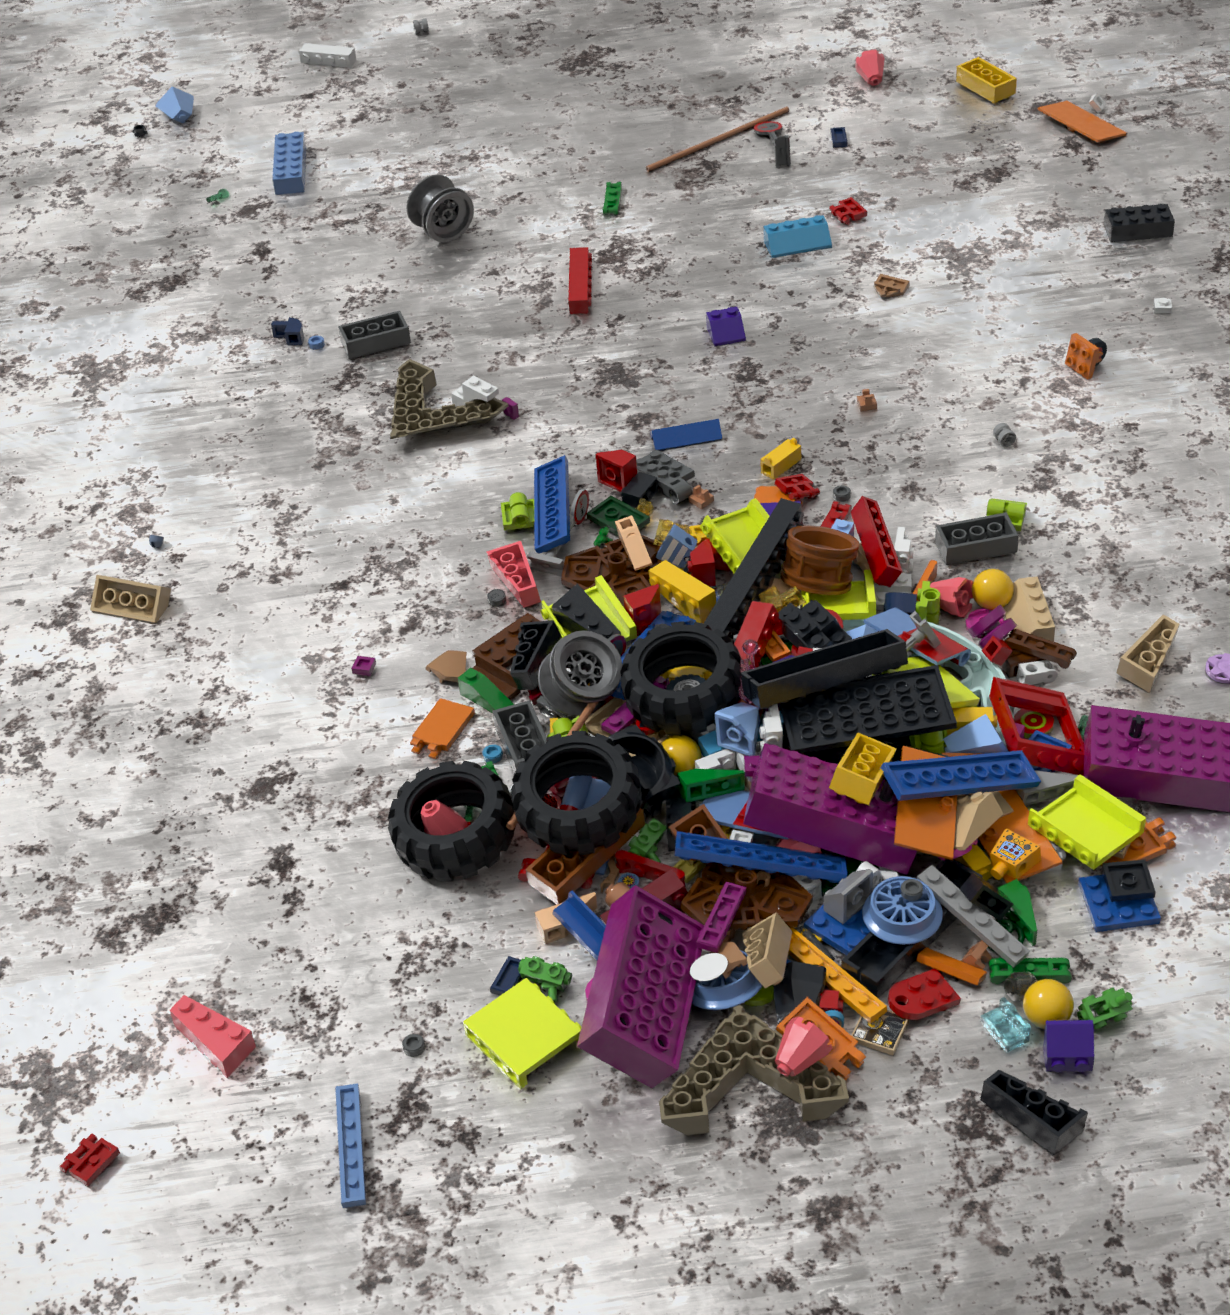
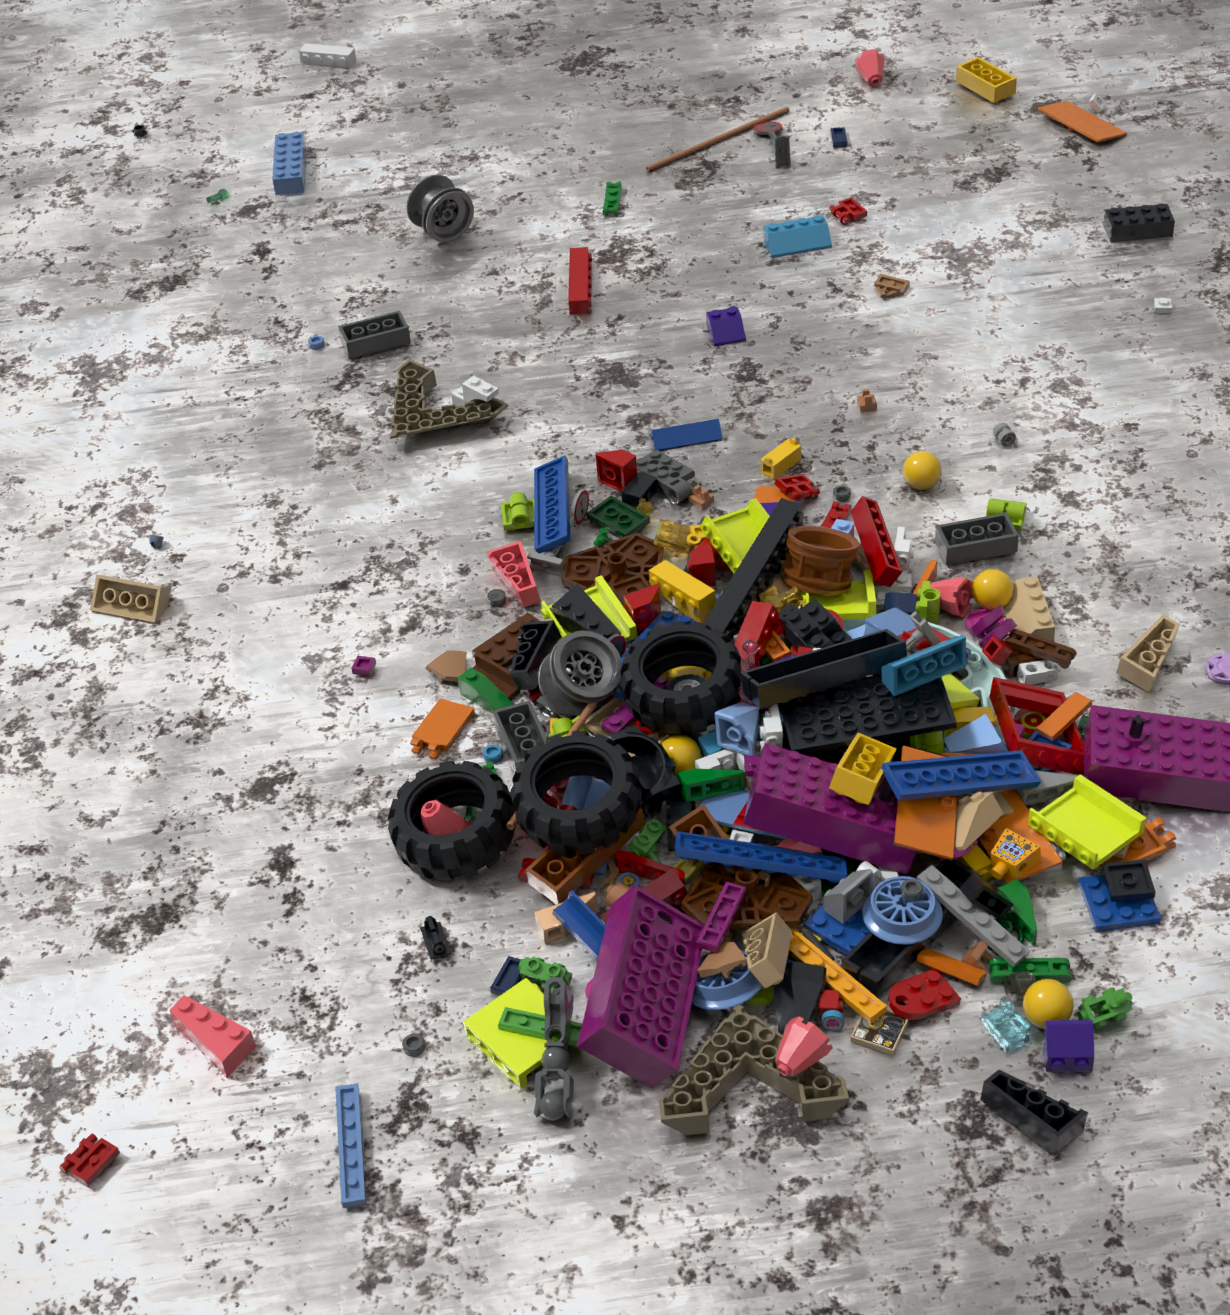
light blue slope [155,86,194,123] -> none
dark blue brick [271,317,305,345] -> none
light grey wheel [413,18,429,34] -> none
magenta plate [502,397,519,420] -> none
light nougat slope [615,516,652,571] -> none
medium blue torso [656,524,698,568] -> none
white sticker [690,953,728,981] -> none
orange tile [776,997,866,1081] -> none
orange plate [1065,333,1107,379] -> none
none -> black hinge [420,916,452,960]
none -> bright green tile [498,1007,582,1047]
none -> dark grey piece [534,977,574,1121]
none -> dark azure slope [881,635,966,696]
none -> yellow piece [902,451,942,490]
none -> orange tile [1037,692,1092,741]

